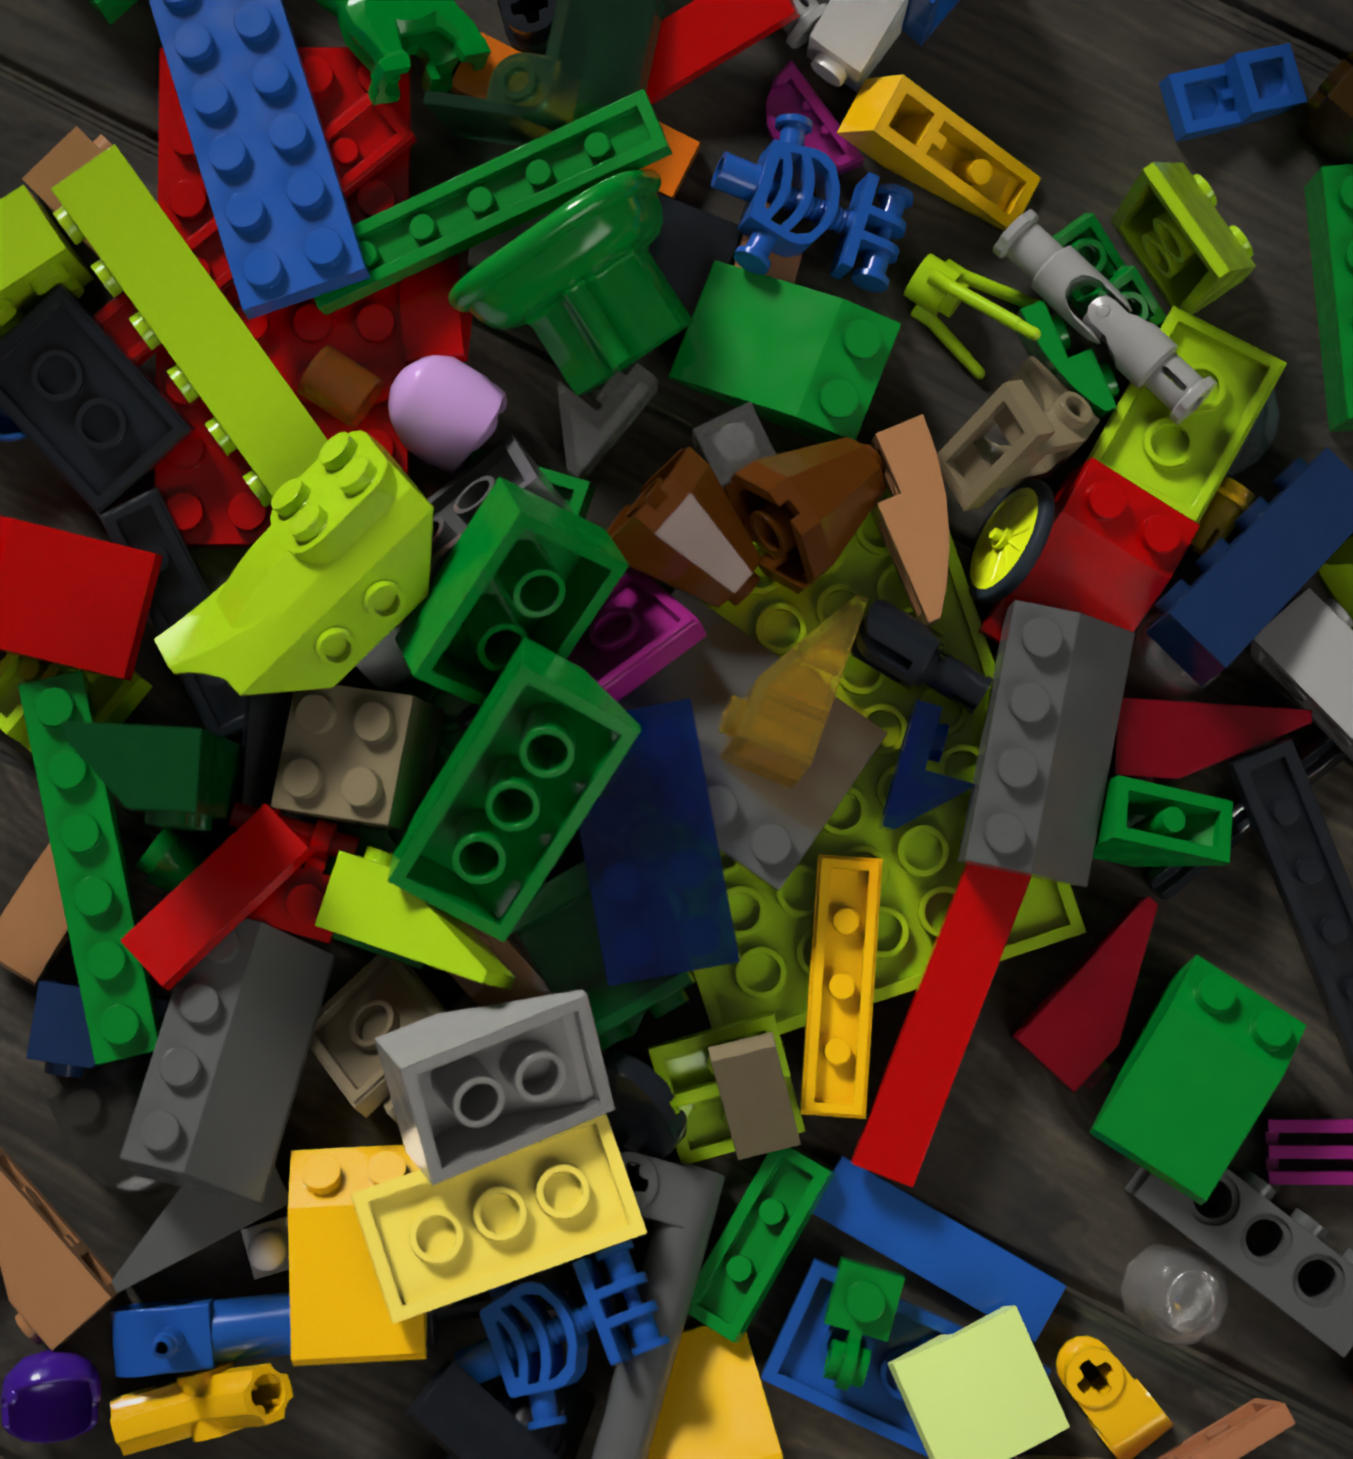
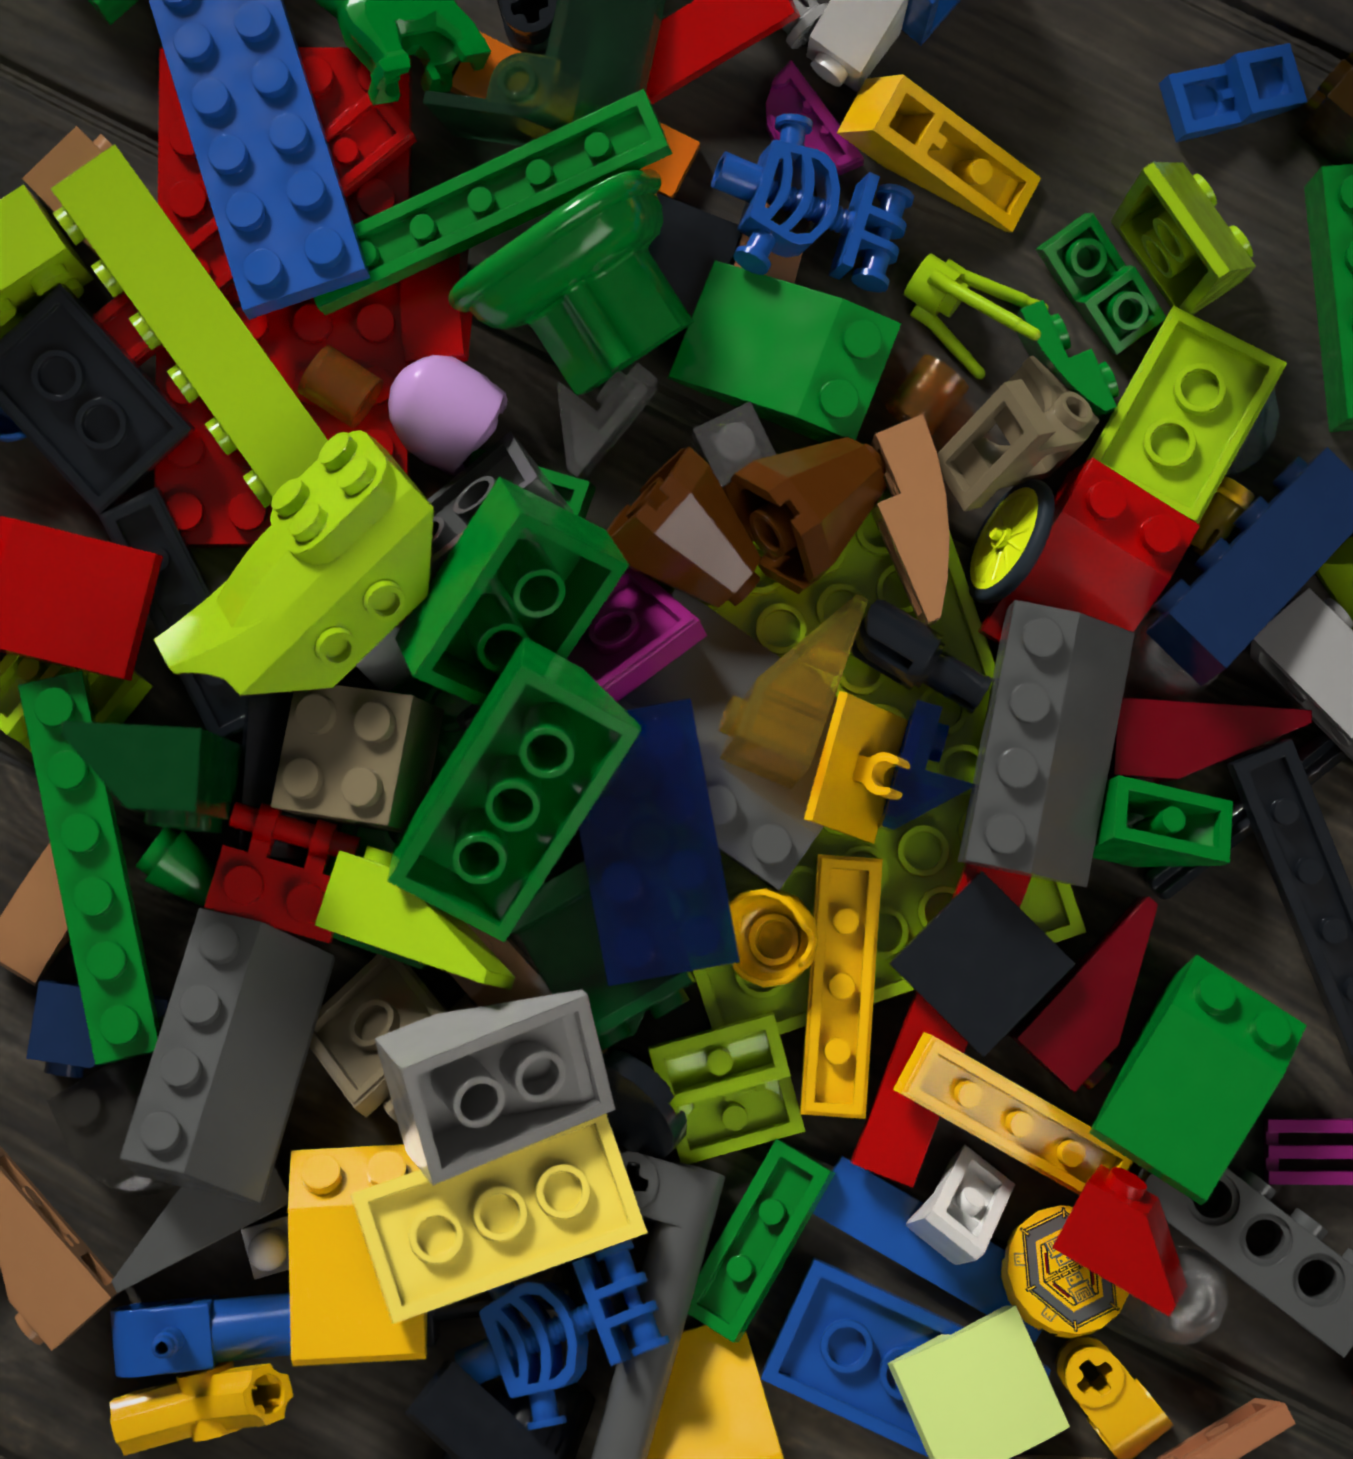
dark purple hair [1,1349,101,1444] -> none
red tile [120,803,314,991] -> none
dark tan tile [708,1032,801,1160] -> none
green plate [823,1257,905,1391] -> none
light grey piece [992,209,1218,425] -> none
none -> yellow hair [718,887,817,988]
none -> yellow piece [804,691,911,844]
none -> clear orange beam [885,354,969,437]
none -> black tile [888,871,1075,1057]
none -> yellow tile [893,1032,1133,1196]
none -> white slope [906,1144,1015,1265]
none -> tile [1001,1205,1129,1339]
none -> red slope [1052,1164,1188,1317]

